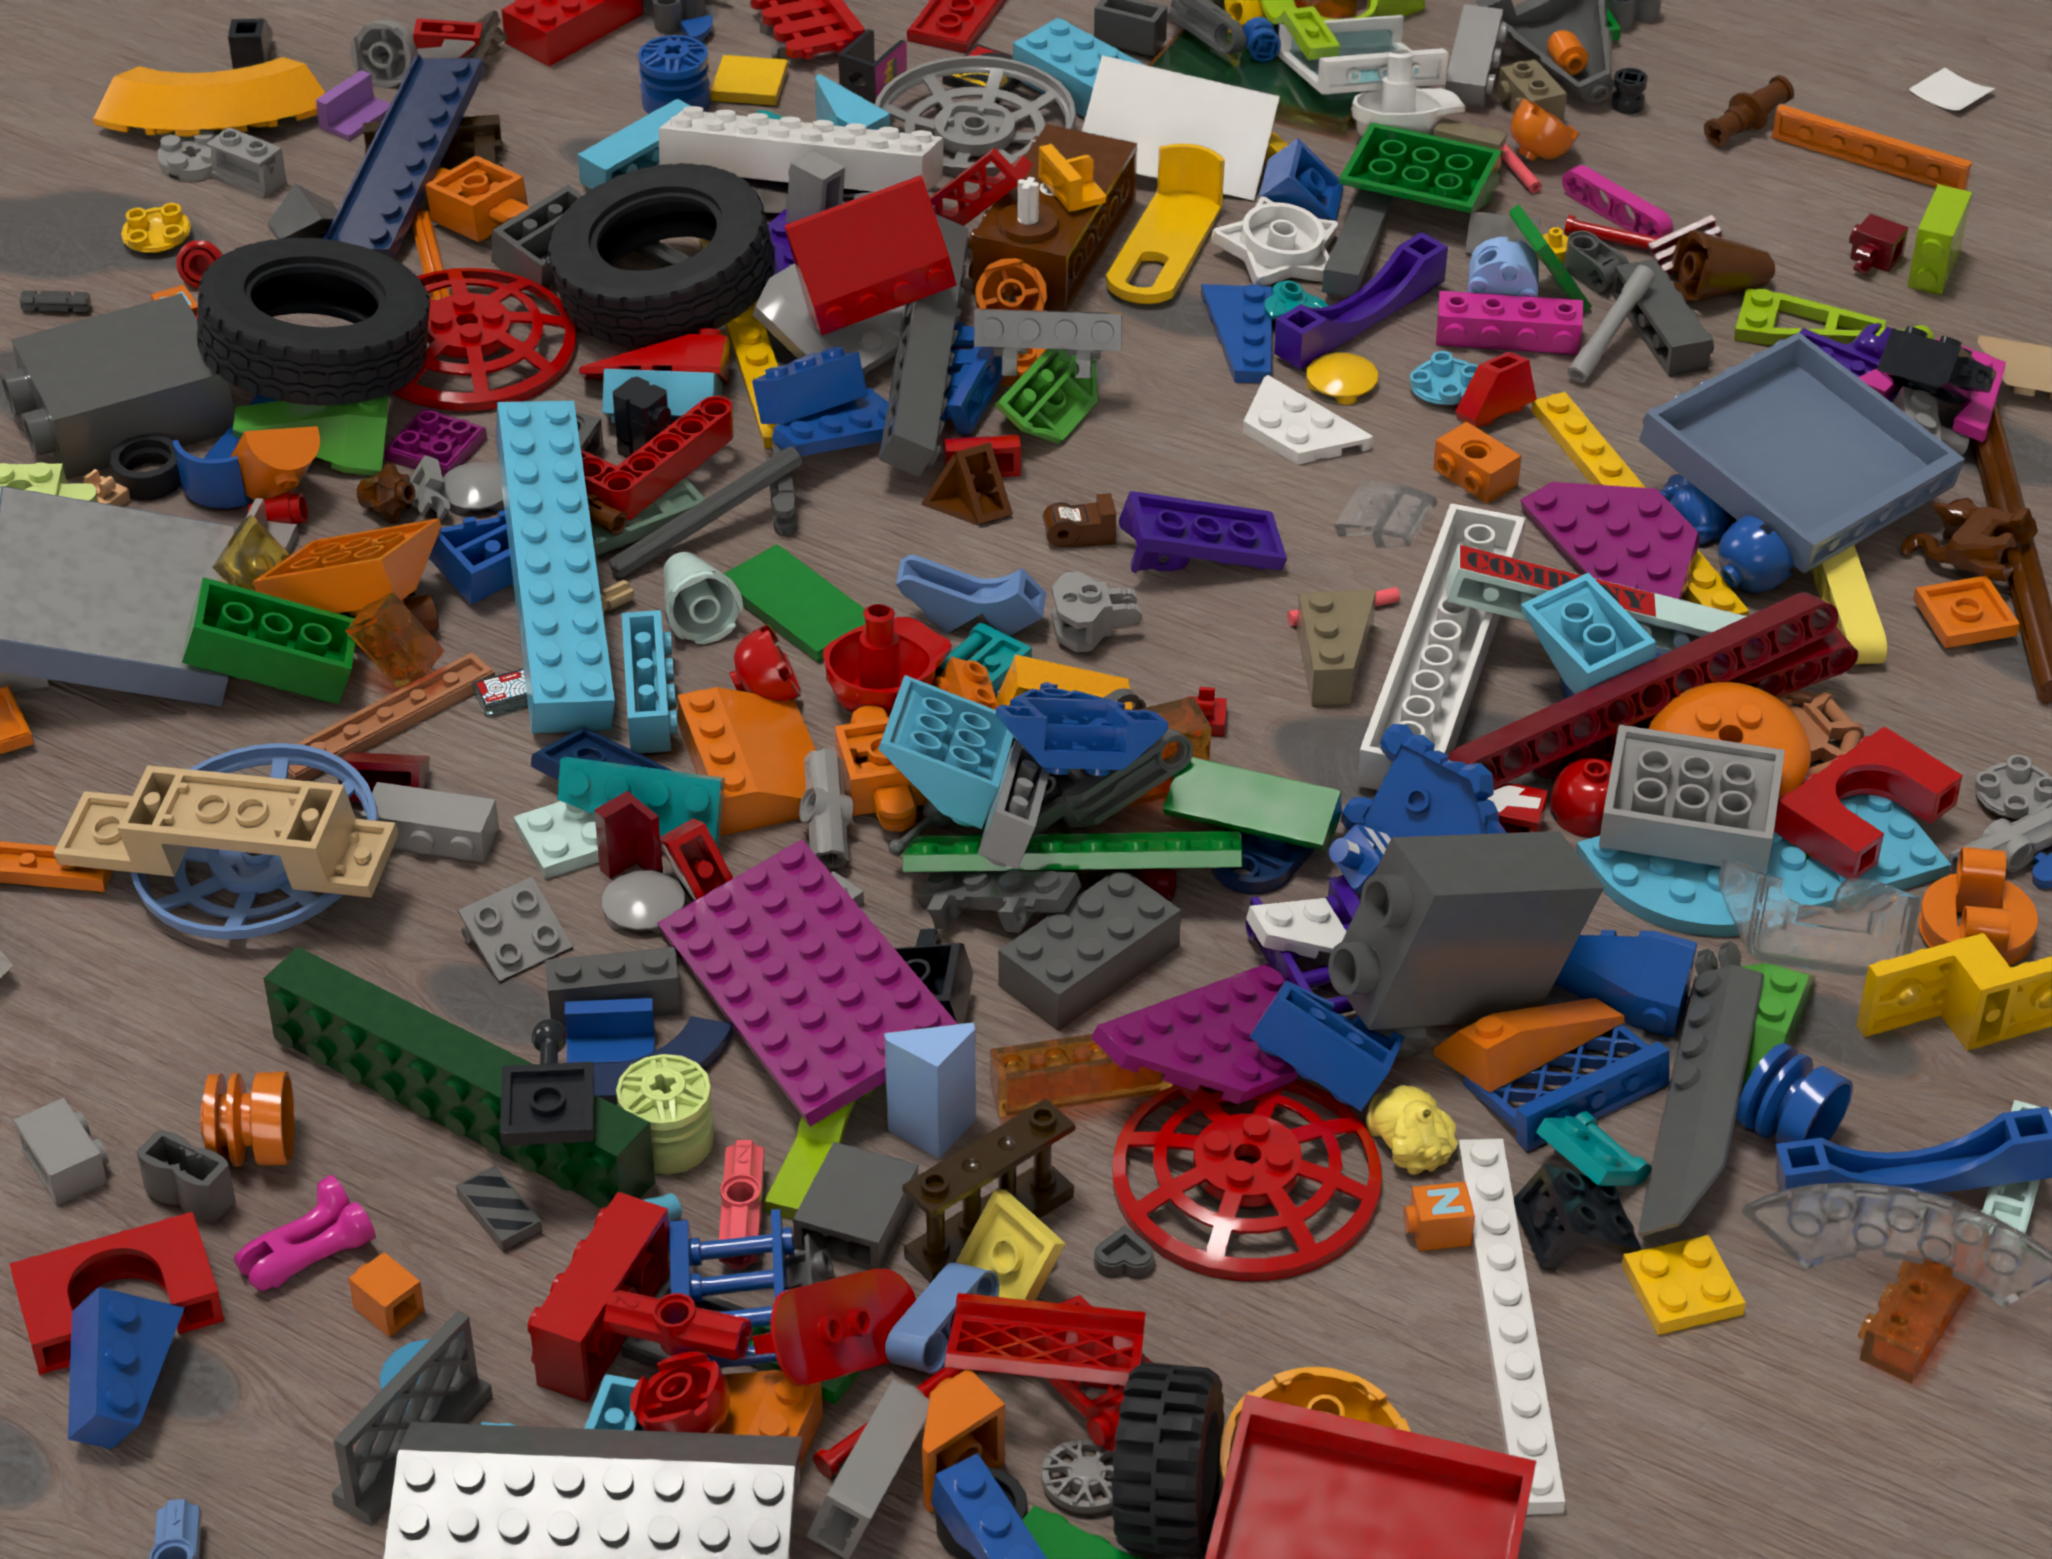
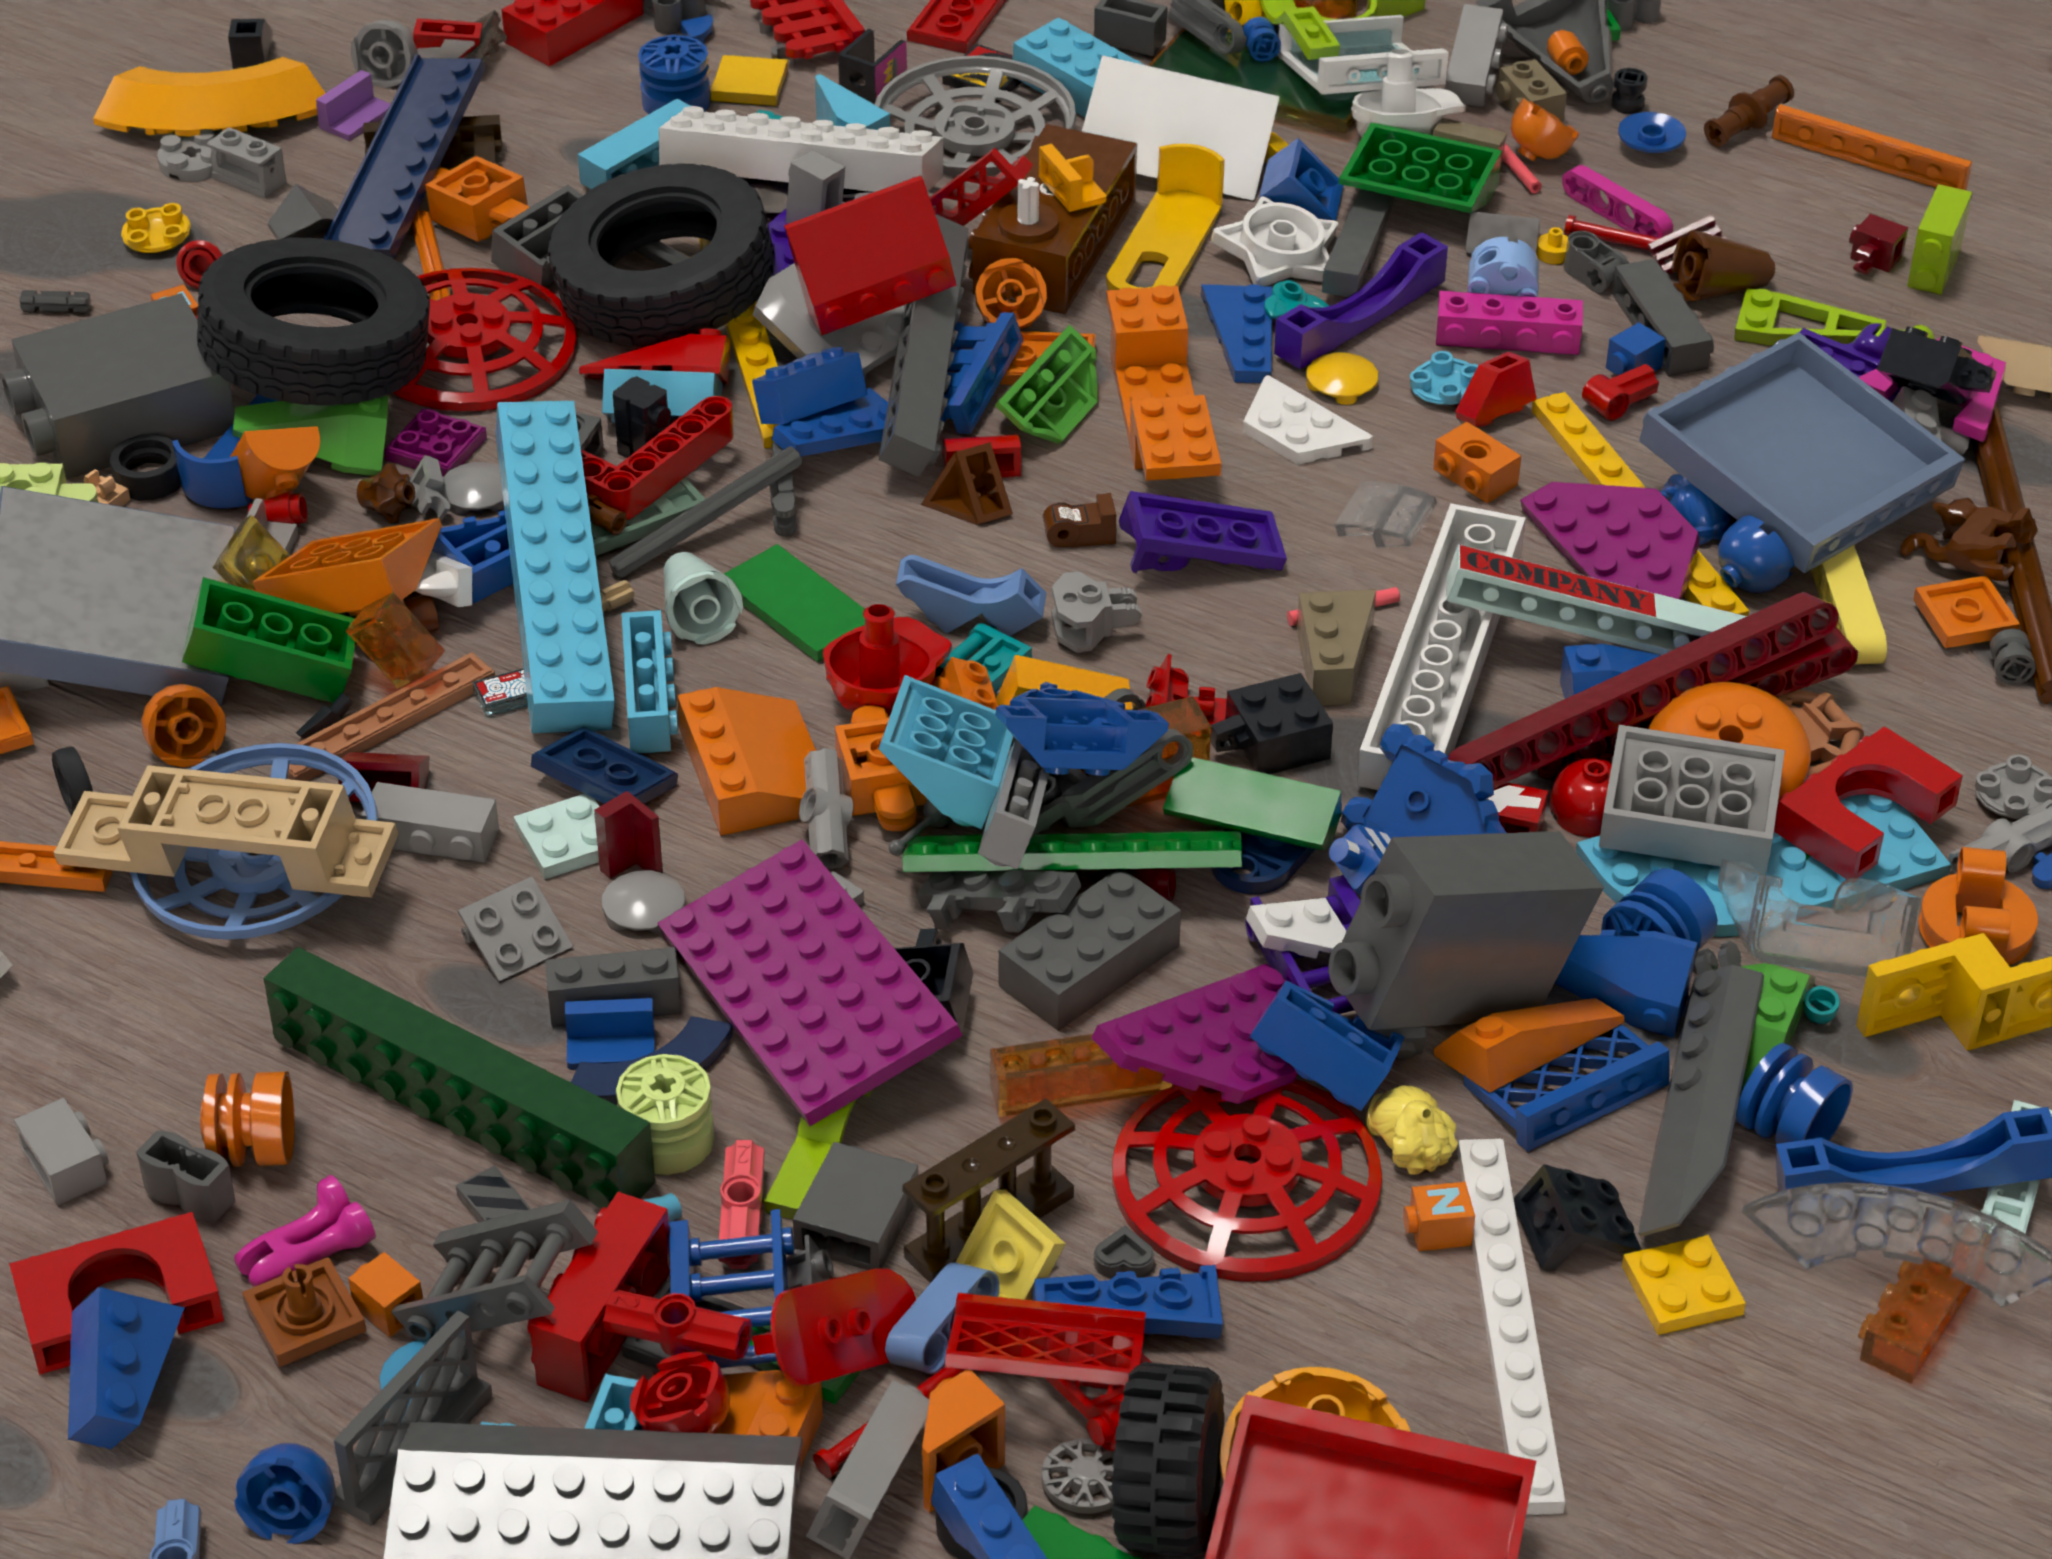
black plate [500,1019,595,1146] -> none
teal wing [557,757,725,849] -> none
red slope [660,818,734,901] -> none
red cylinder [729,624,802,701] -> none
light blue slope [884,1022,976,1158] -> none
dark grey hinge [974,308,1123,378] -> none
green tile [1509,204,1592,313] -> none
medium azure slope [1521,573,1656,694] -> none
teal plate [1536,1111,1651,1186] -> none
light grey piece [1567,265,1655,383] -> none
white sticker [1909,68,1995,111] -> none
none -> black tyre [52,746,93,816]
none -> orange cylinder [141,684,226,768]
none -> blue cylinder [234,1443,336,1544]
none -> dark orange plate [242,1257,367,1368]
none -> black bar [296,693,354,739]
none -> dark grey fence [391,1199,598,1341]
none -> white tile [415,552,472,607]
none -> blue wing [1032,1265,1223,1339]
none -> orange bracket [1106,285,1221,481]
none -> red hinge [1145,654,1189,730]
none -> black hinge [1210,673,1333,774]
none -> red piece [1582,364,1659,421]
none -> blue wheel [1601,868,1718,952]
none -> blue brick [1606,322,1666,376]
none -> blue dish [1618,112,1686,153]
none -> teal hinge [1803,986,1840,1024]
none -> dark grey wheel [1990,629,2036,684]

